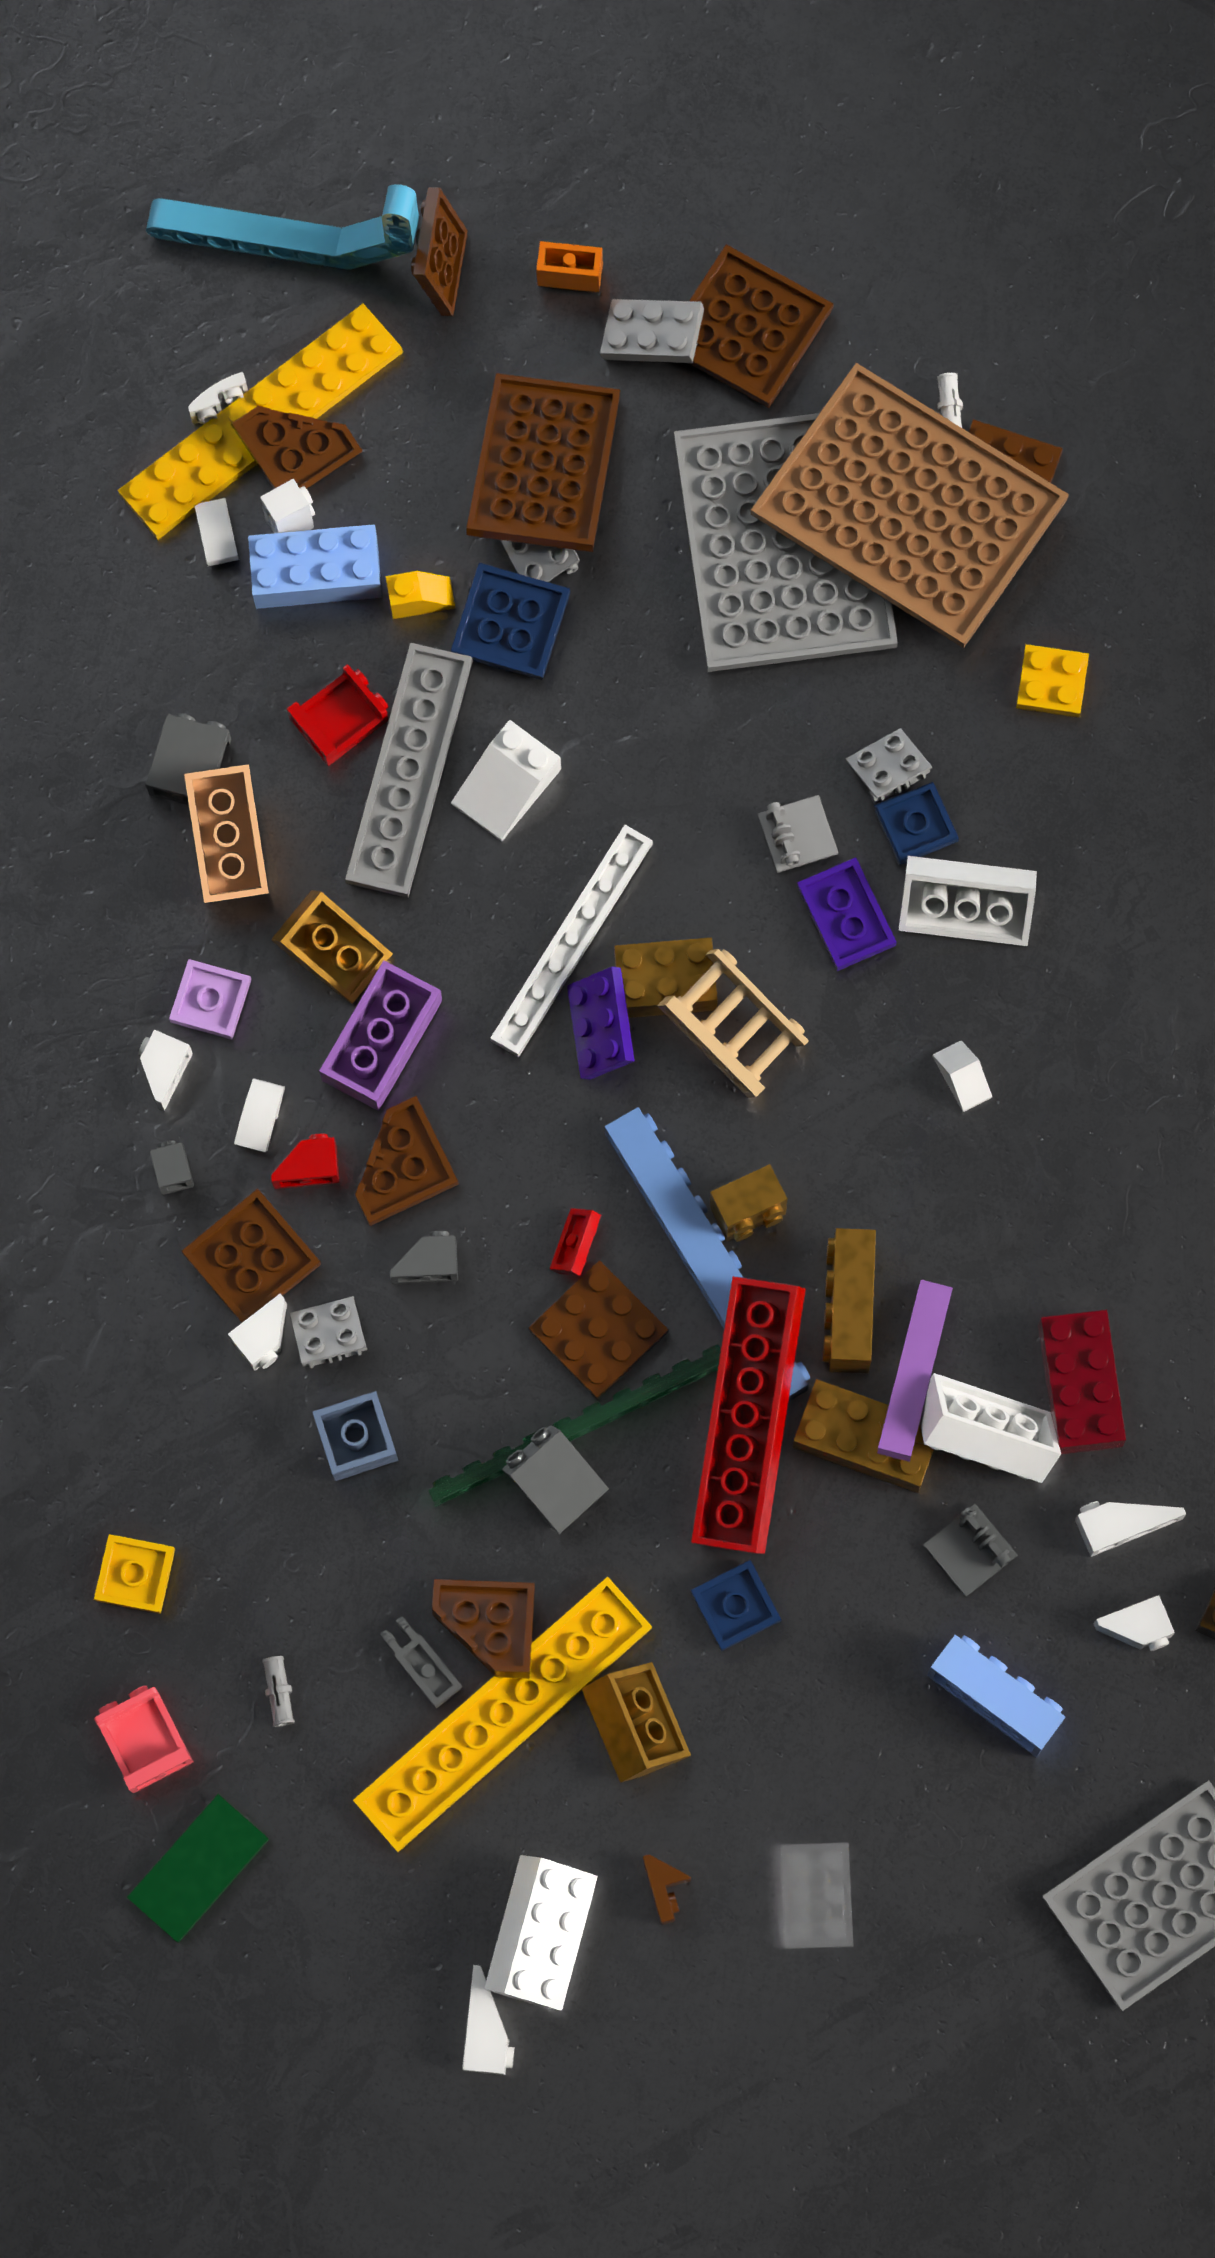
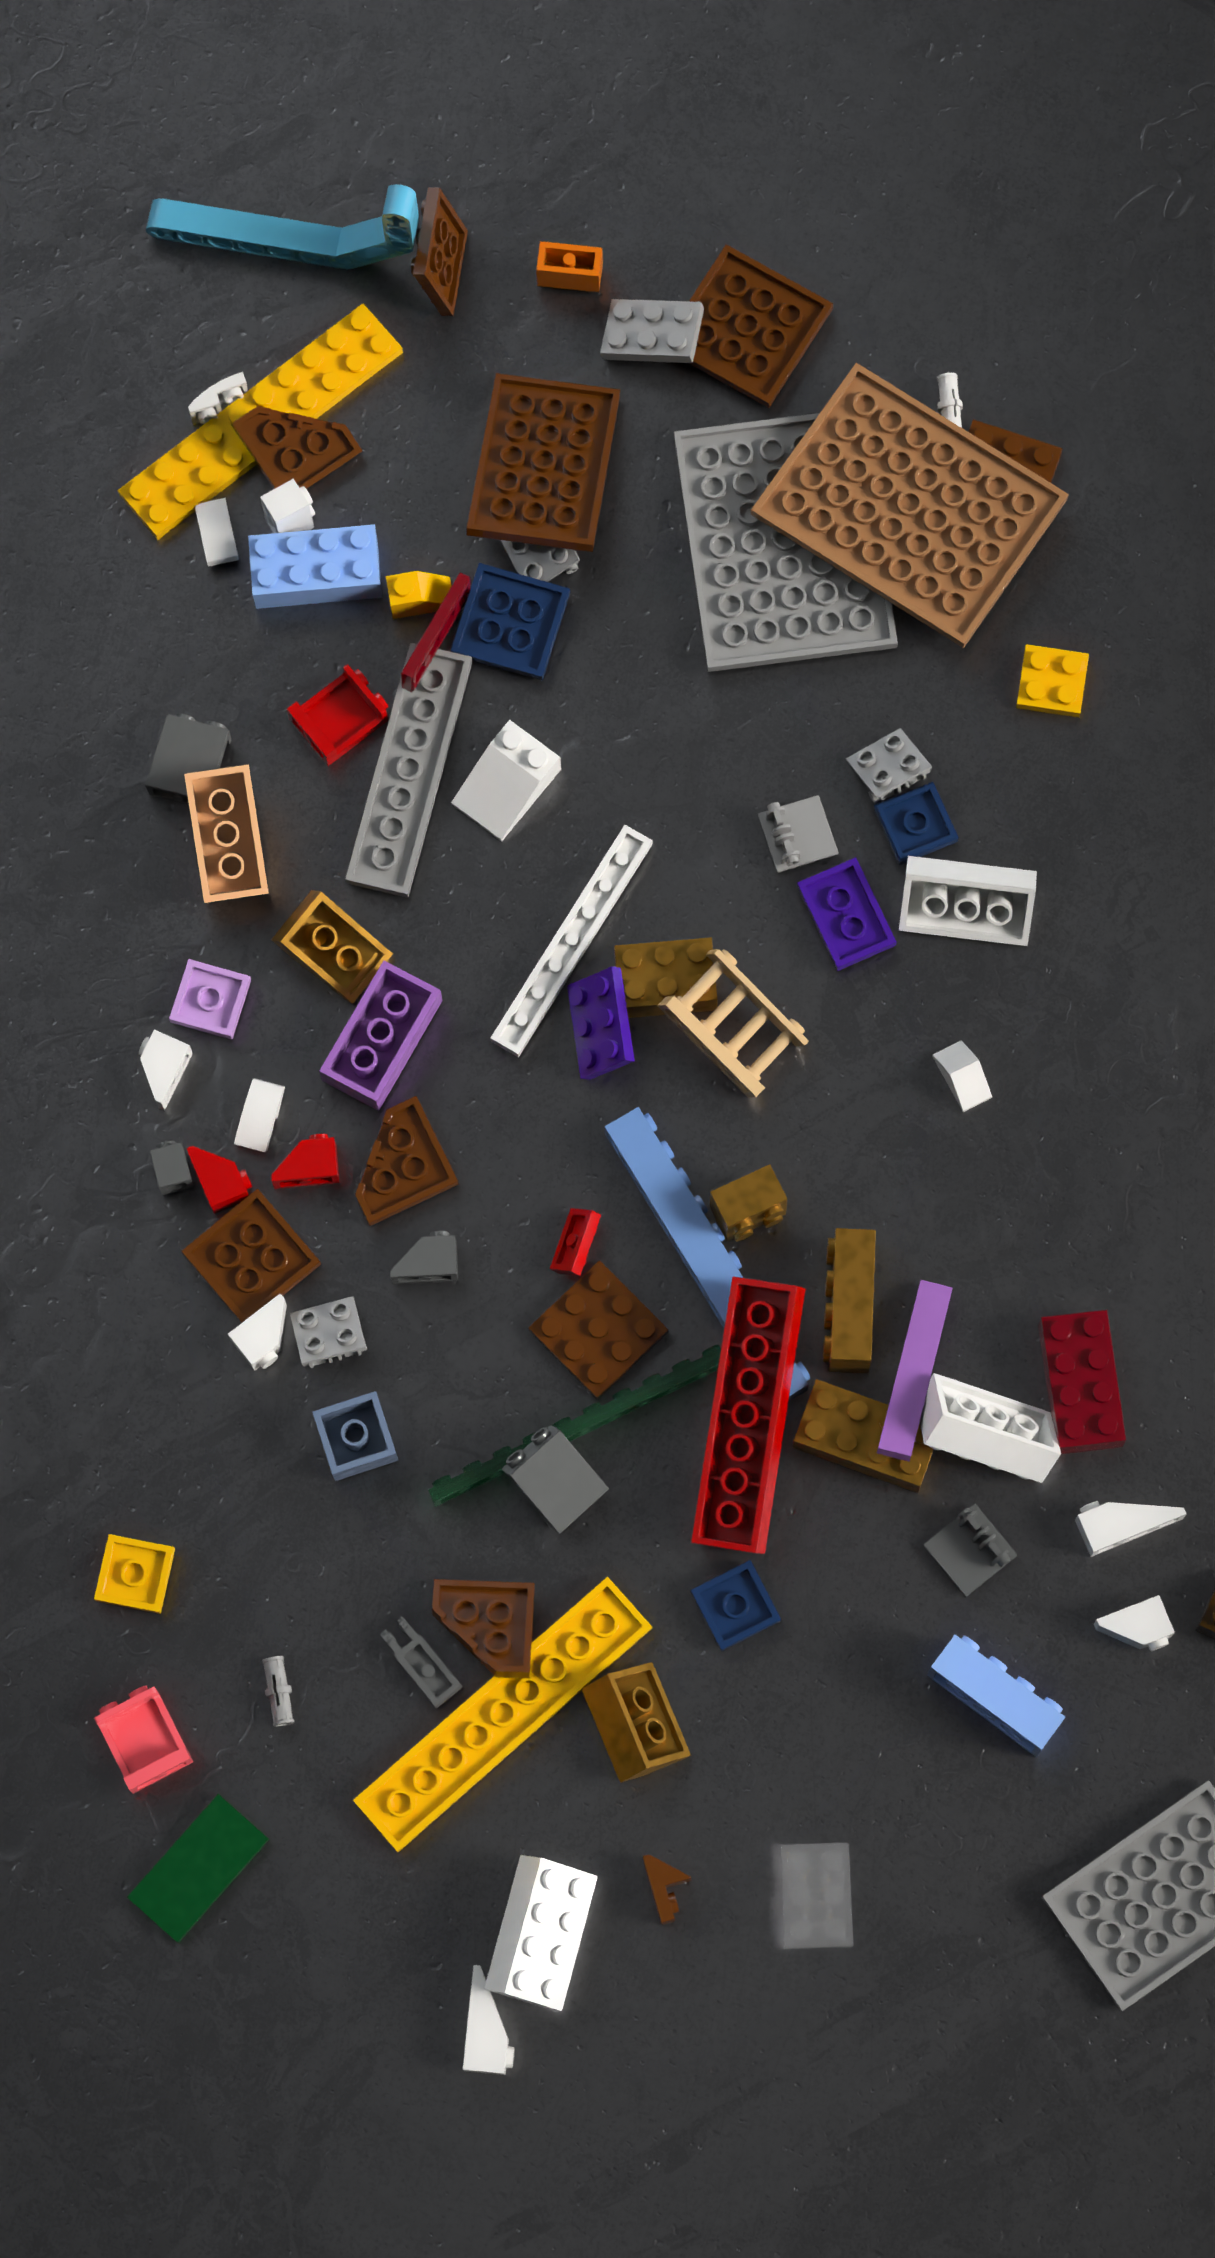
none -> red slope [186,1146,252,1214]
none -> dark red tile [401,572,471,693]

